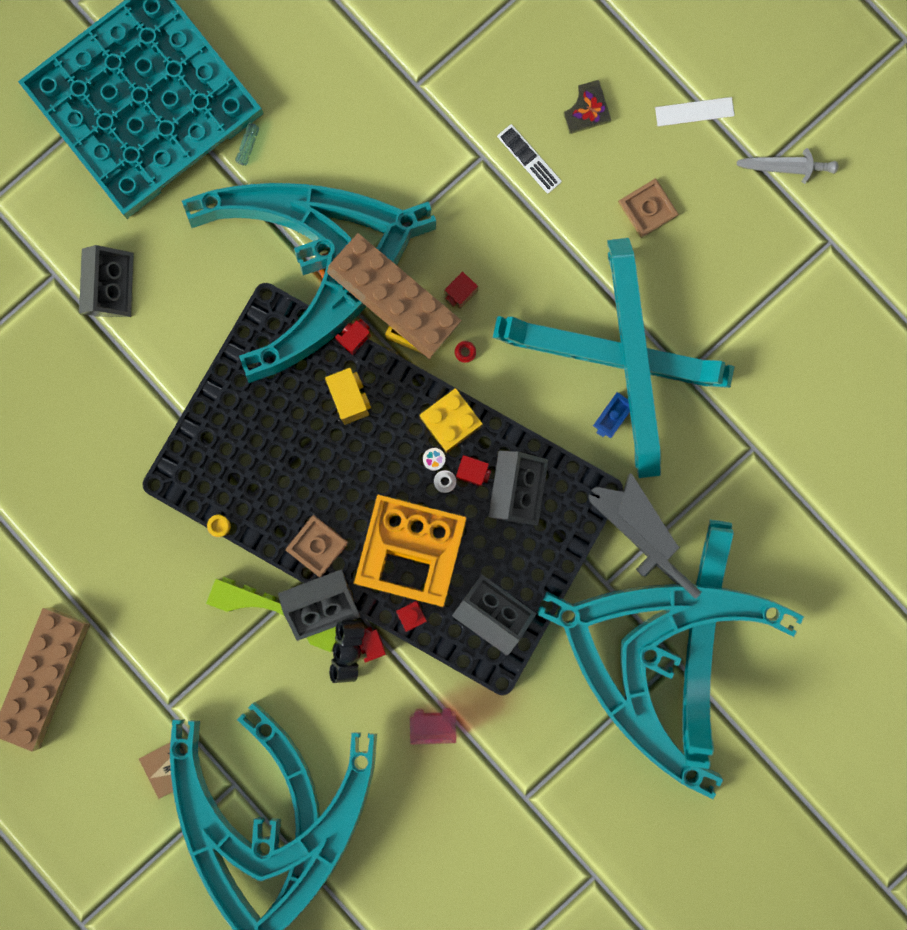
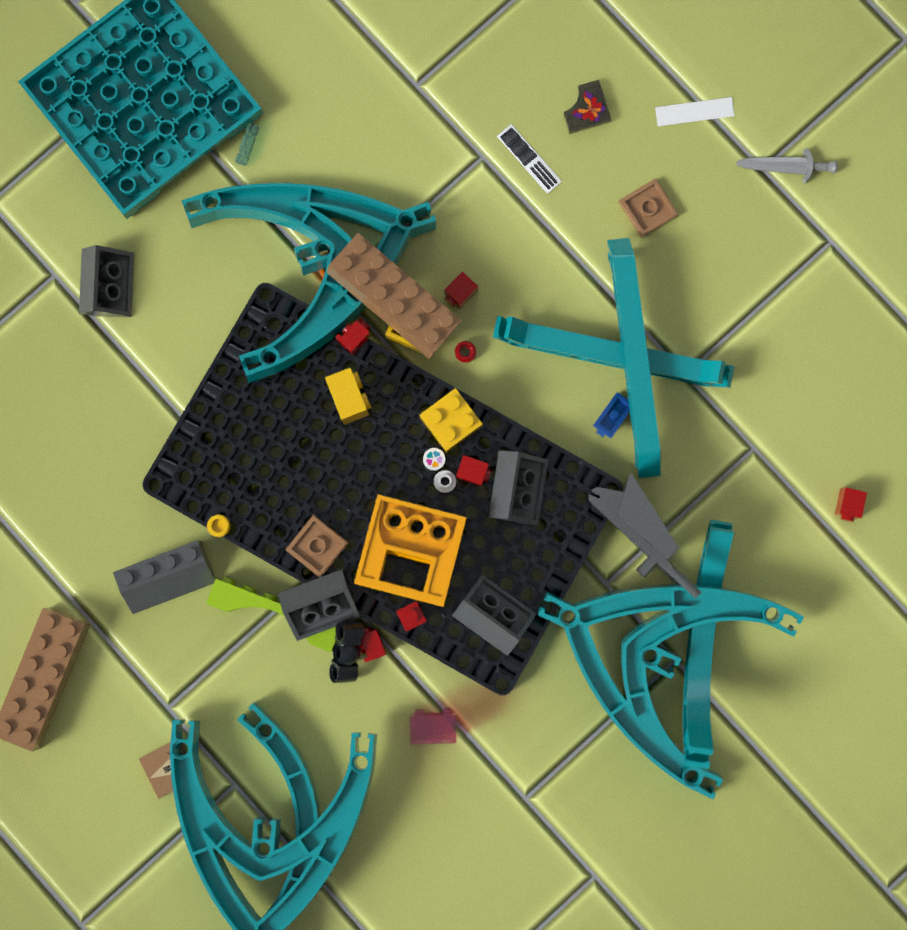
none -> dark grey slope [113,540,215,614]
none -> red brick [835,487,867,522]

